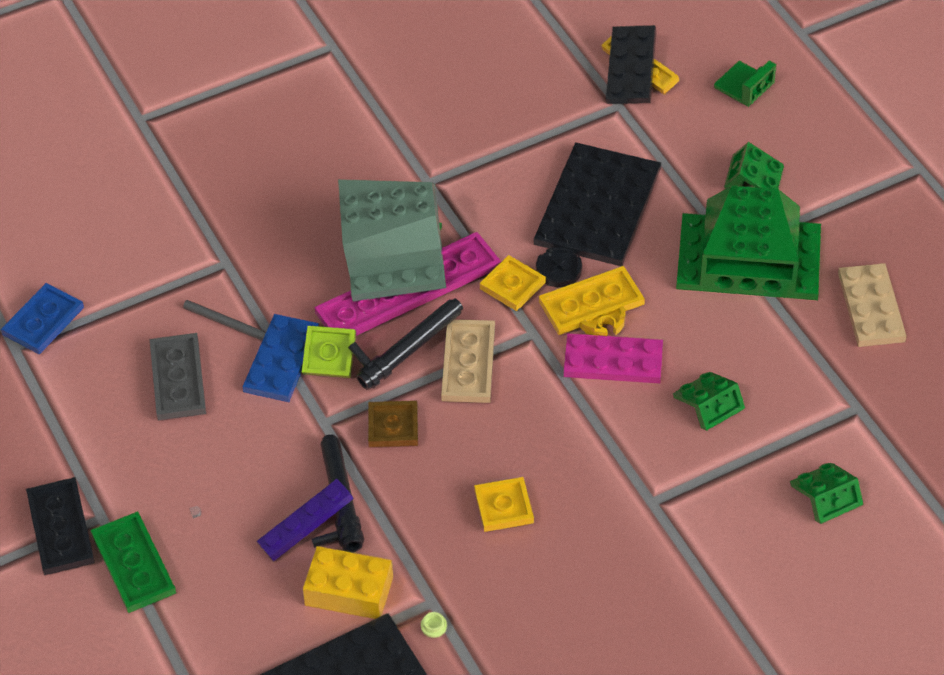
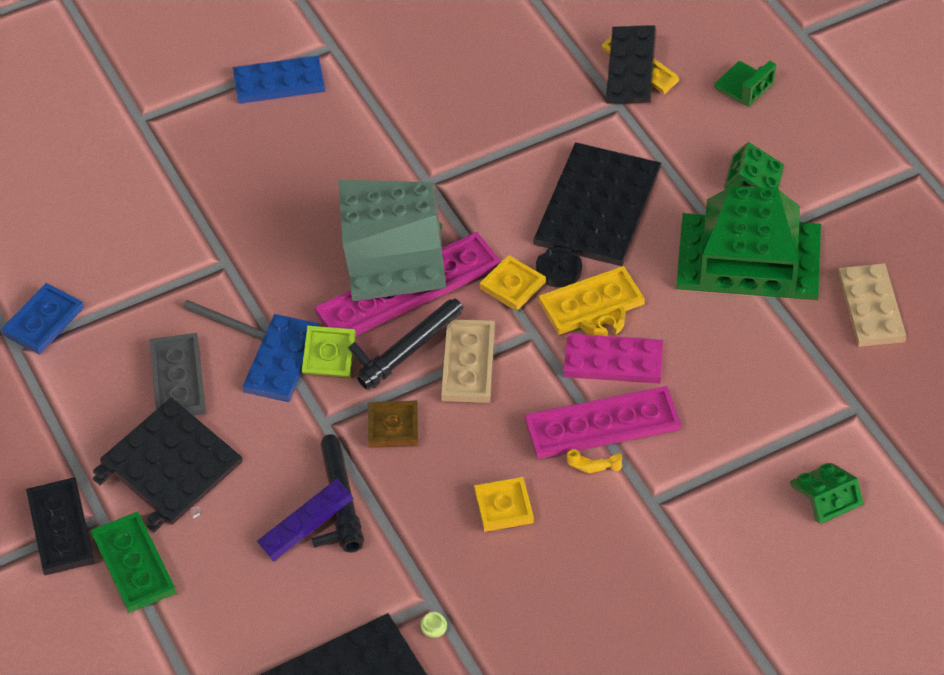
yellow brick [303,546,393,619] -> none
green bracket [673,372,745,431] -> none
none -> black plate [93,397,243,533]
none -> blue plate [233,55,325,104]
none -> dark pink plate [525,386,681,459]
none -> yellow arm [566,449,623,474]

